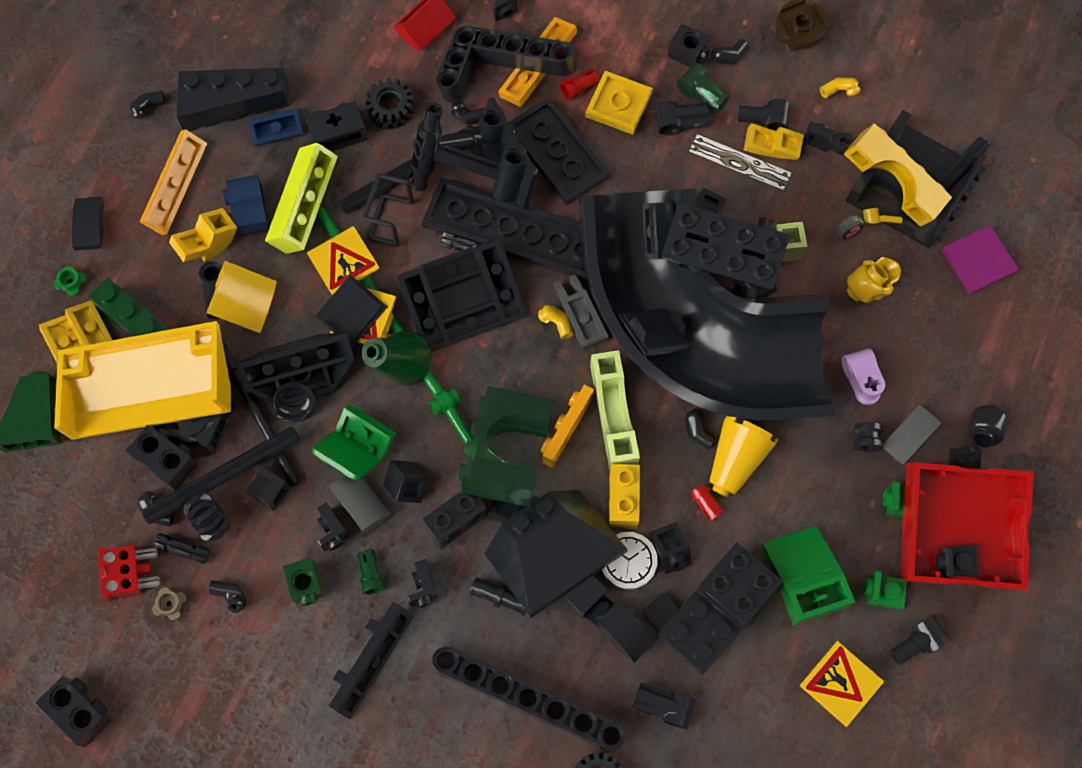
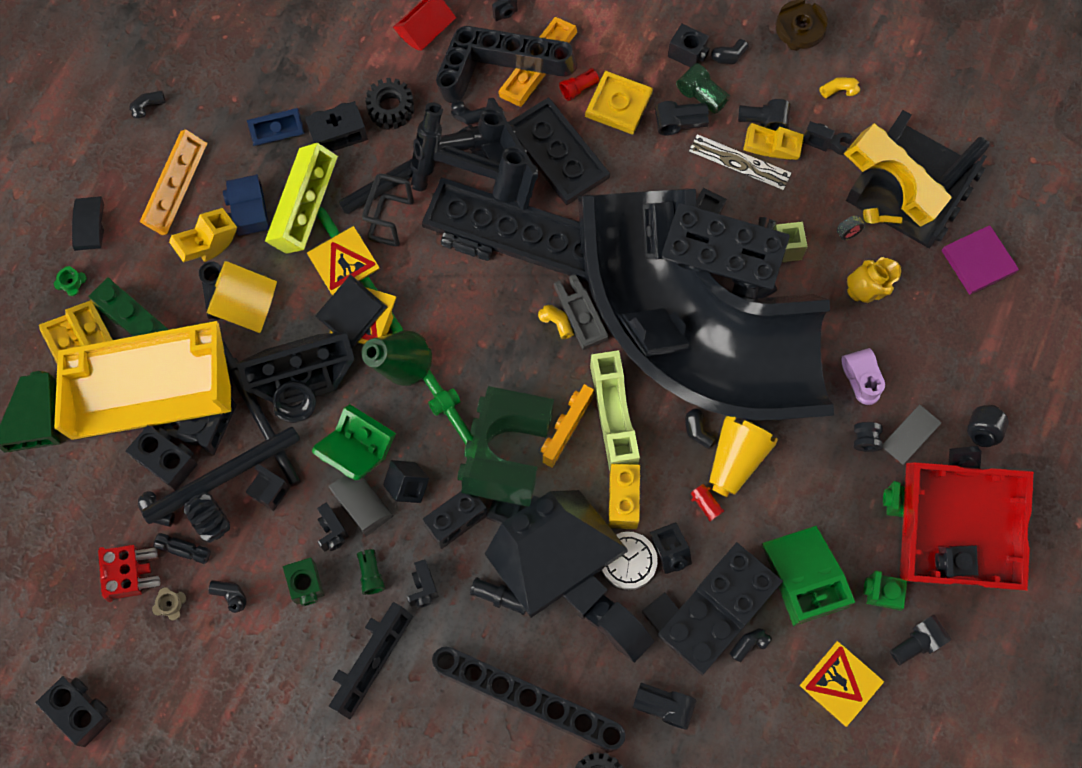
black wedge [176,68,289,132] -> none
black slope [396,238,527,352] -> none
none -> black arm [729,628,772,663]

